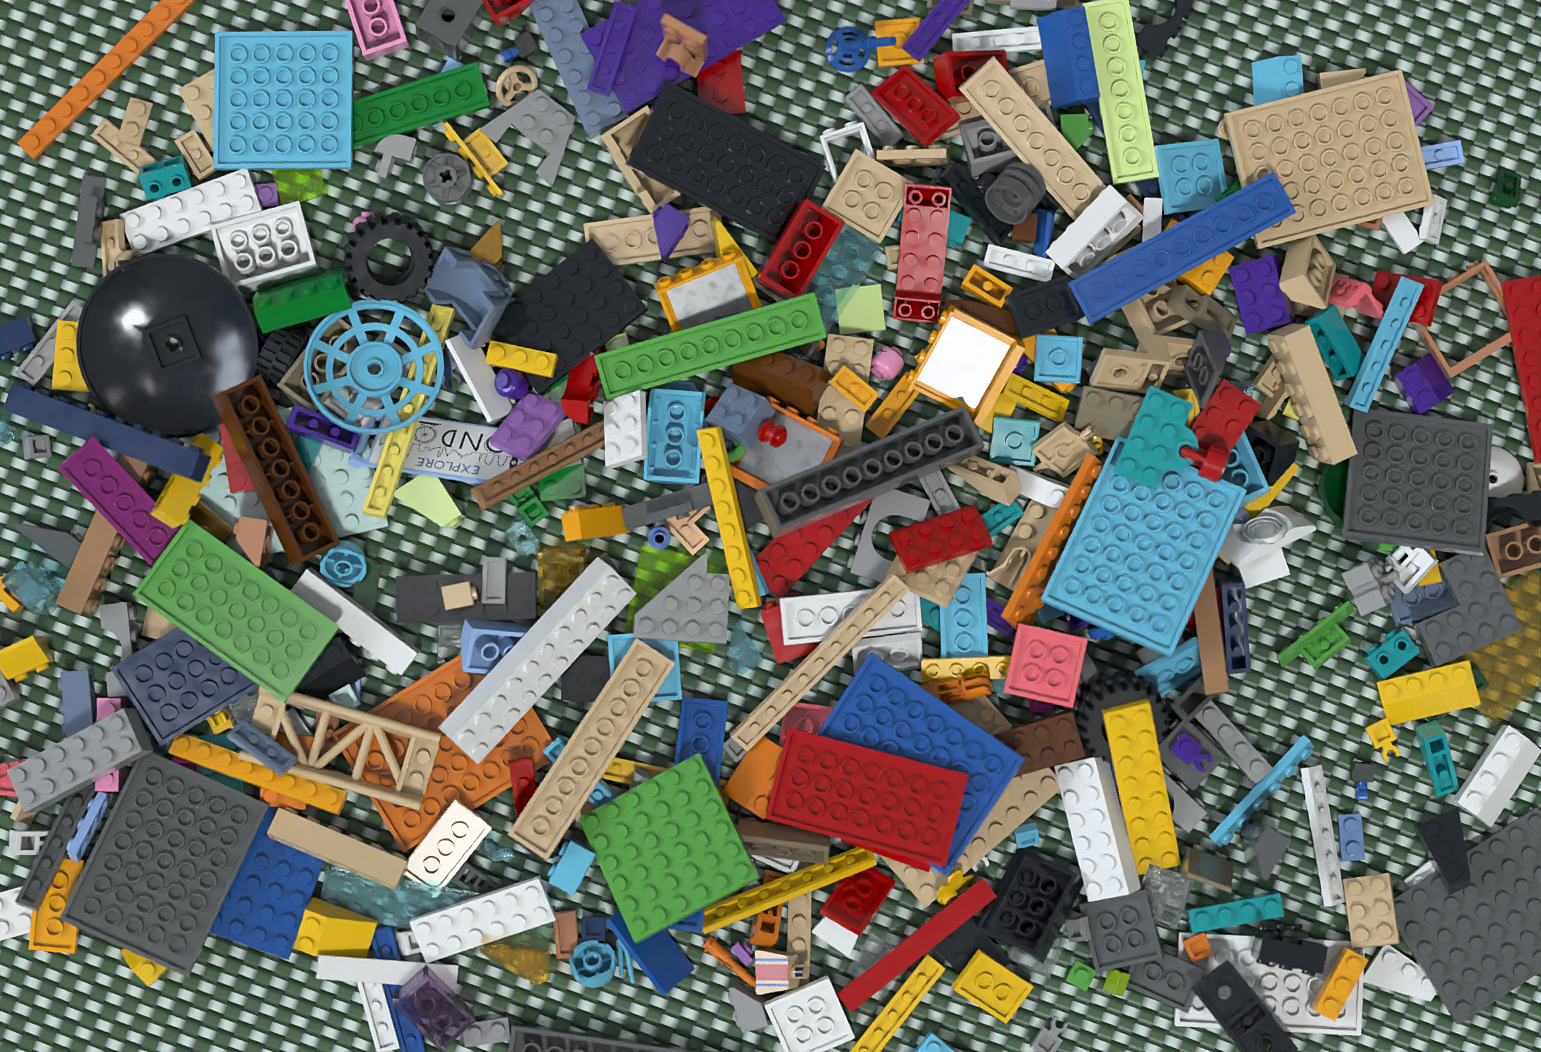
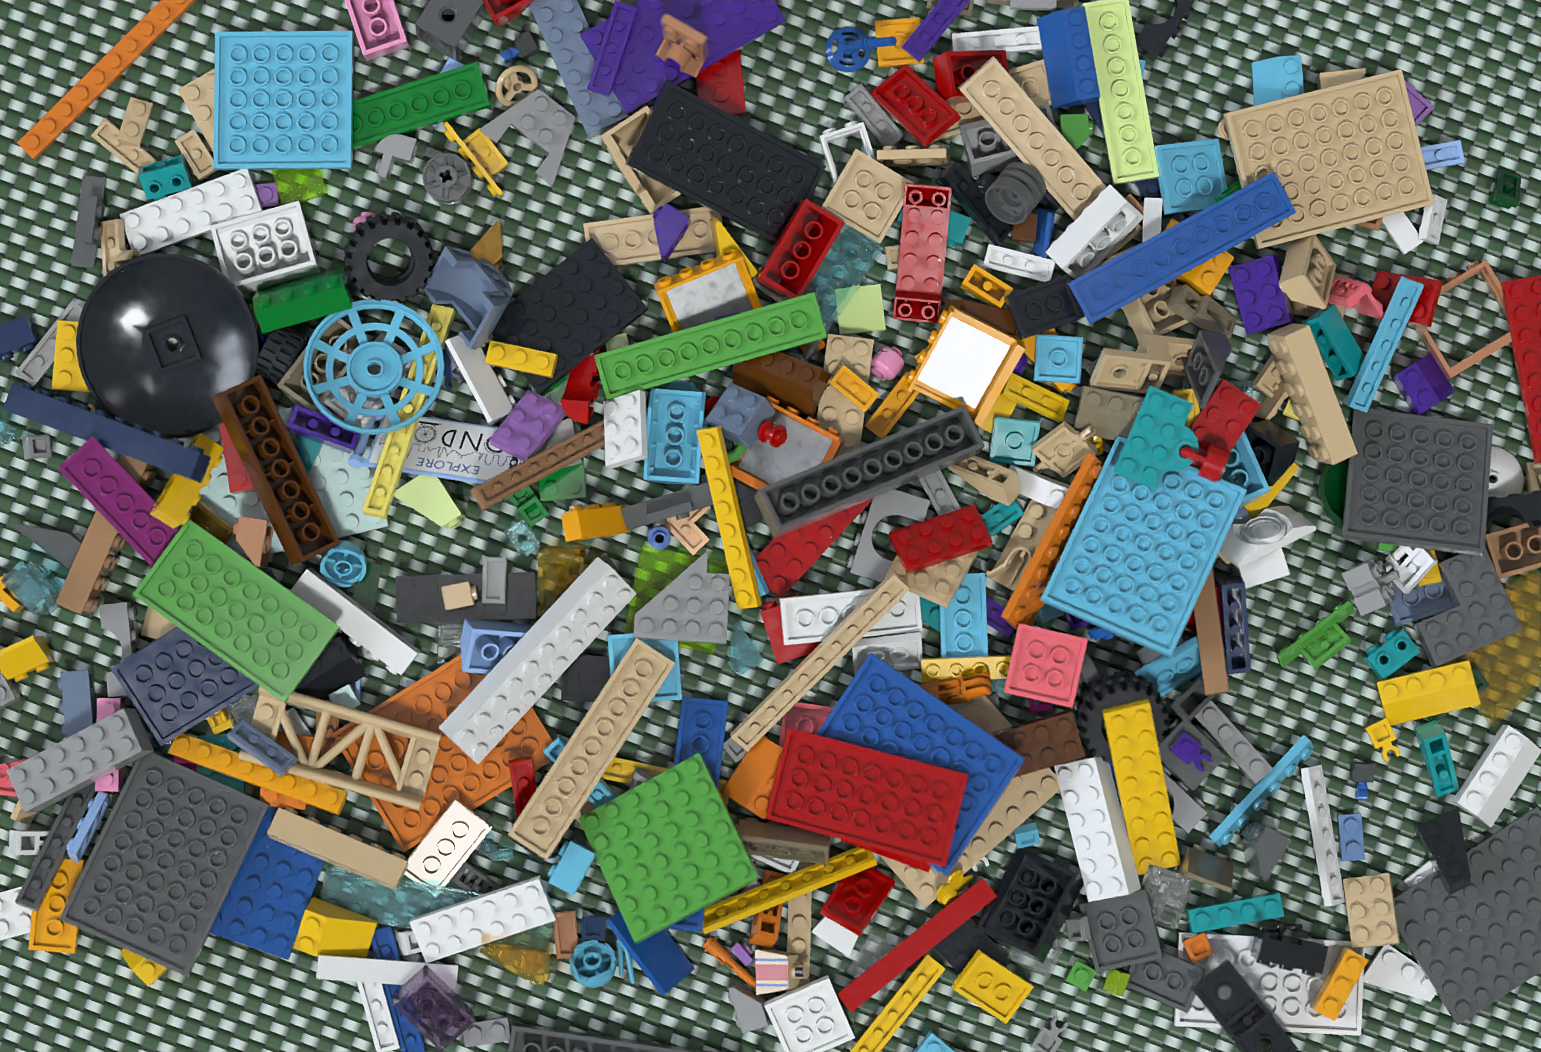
dark purple head [494,368,529,400] -> none

